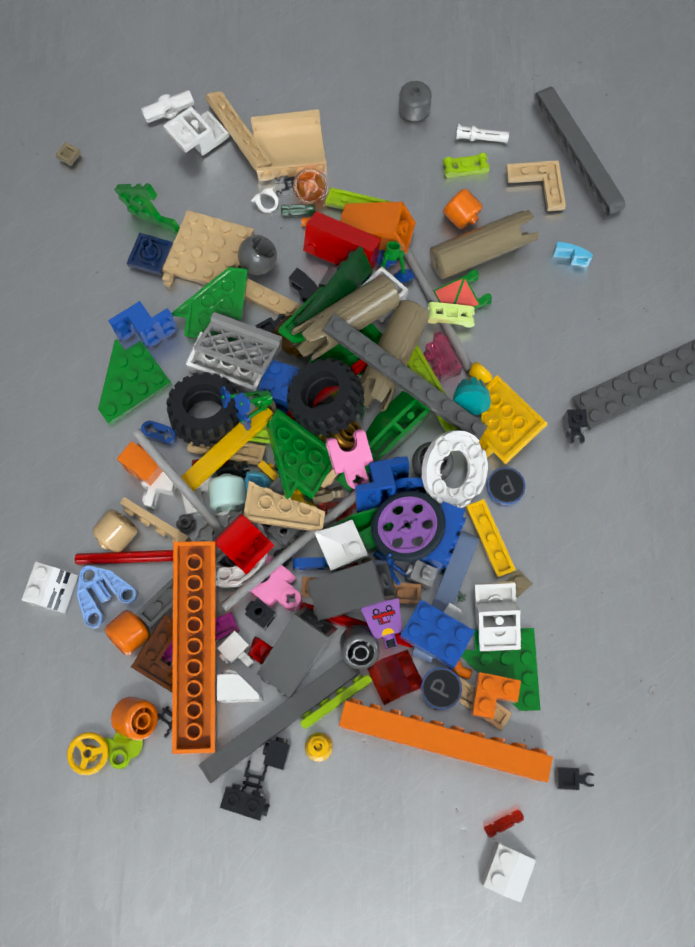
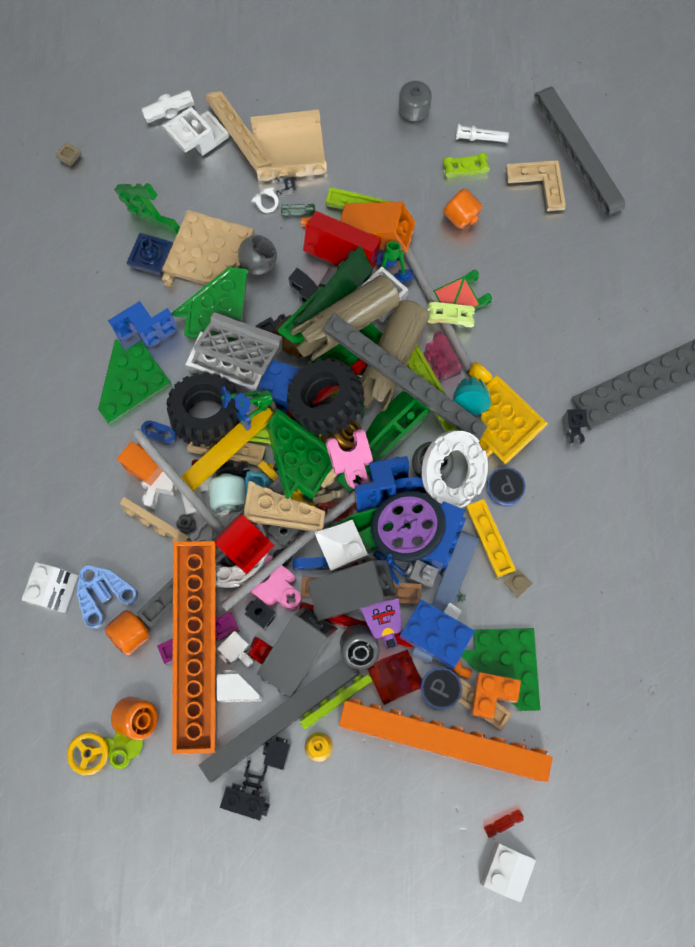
red axle [75,550,173,565] -> none
tan head [93,509,138,552] -> none
reddish brown plate [130,614,173,692] -> none
black piece [158,706,172,738] -> none
tan plate [245,278,302,317] -> none
clear orange cylinder [293,167,328,205] -> none
dark tan piece [429,210,539,279] -> none
white bracket [474,581,521,651] -> none
medium azure slope [553,241,593,266] -> none
black plate [556,767,594,790] -> none

